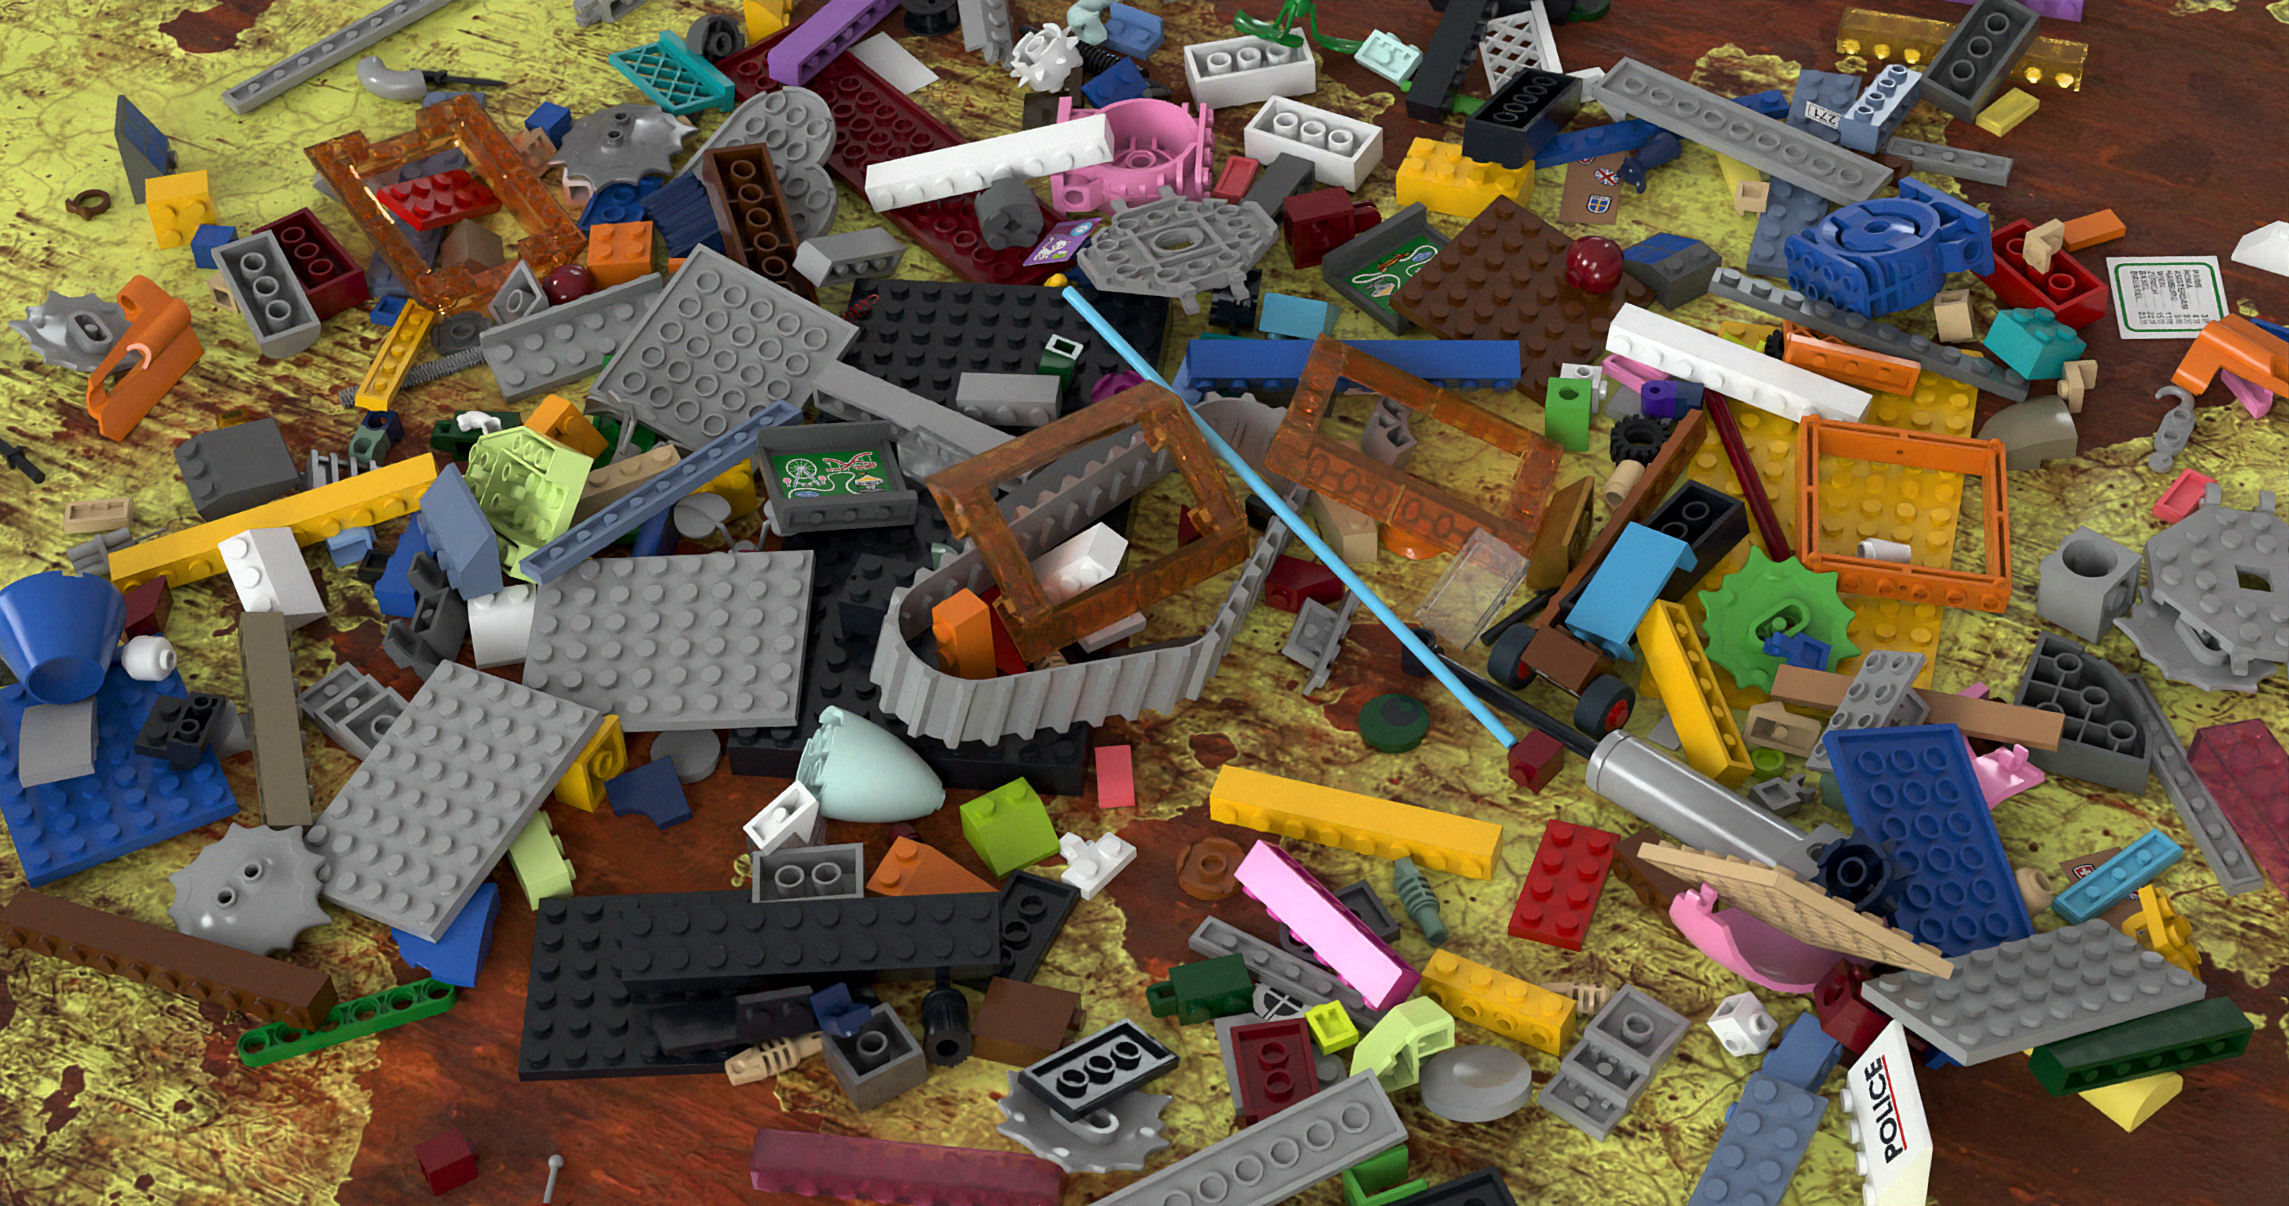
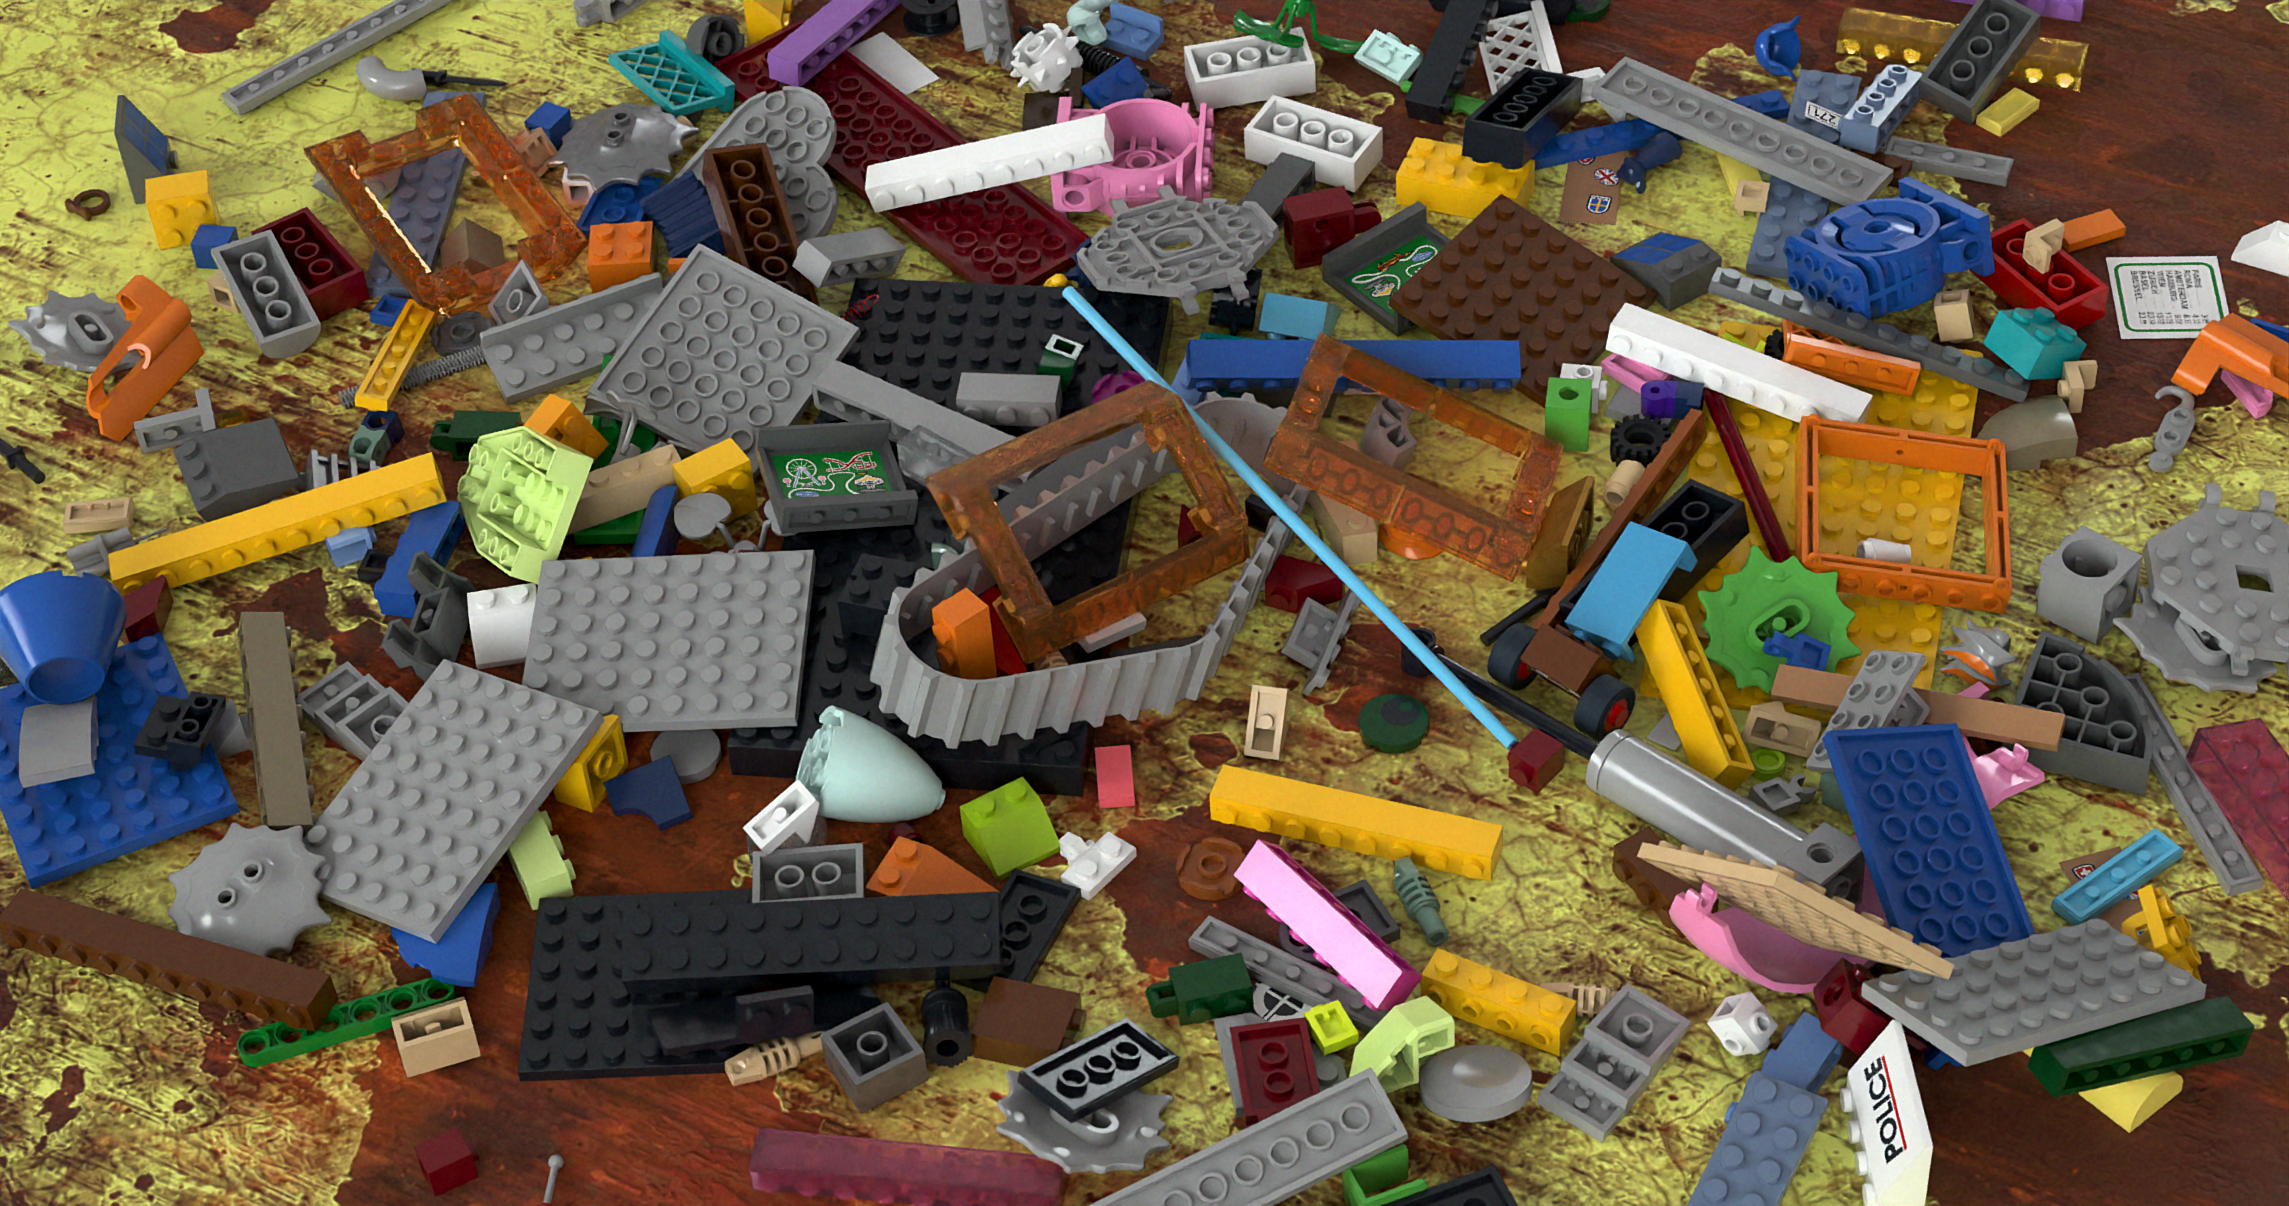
white head [121,635,177,682] -> none
white slope [218,527,327,631] -> none
red plate [375,169,503,232] -> none
sand blue slope [417,463,504,601] -> none
white arm [457,411,503,435] -> none
sand blue plate [519,399,804,586] -> none
dark red plant [542,263,602,307] -> none
dark blue bracket [810,982,873,1038] -> none
dark grey brick [974,177,1044,251] -> none
white brick [1011,522,1128,617] -> none
sticker [1022,217,1103,266] -> none
coral tile [1212,156,1260,206] -> none
clear piece [1412,527,1532,652] -> none
red plate [1508,818,1621,952] -> none
dark red plant [1565,235,1624,294] -> none
dark blue brick [1809,826,1911,918] -> none
tan head [2013,867,2053,920] -> none
coral tile [2152,468,2218,524] -> none
none -> light grey bracket [133,387,218,454]
none -> tan slope [391,997,481,1078]
none -> tan slope [1244,684,1290,760]
none -> blue hair [1754,15,1800,82]
none -> light grey hair [1939,618,2015,692]

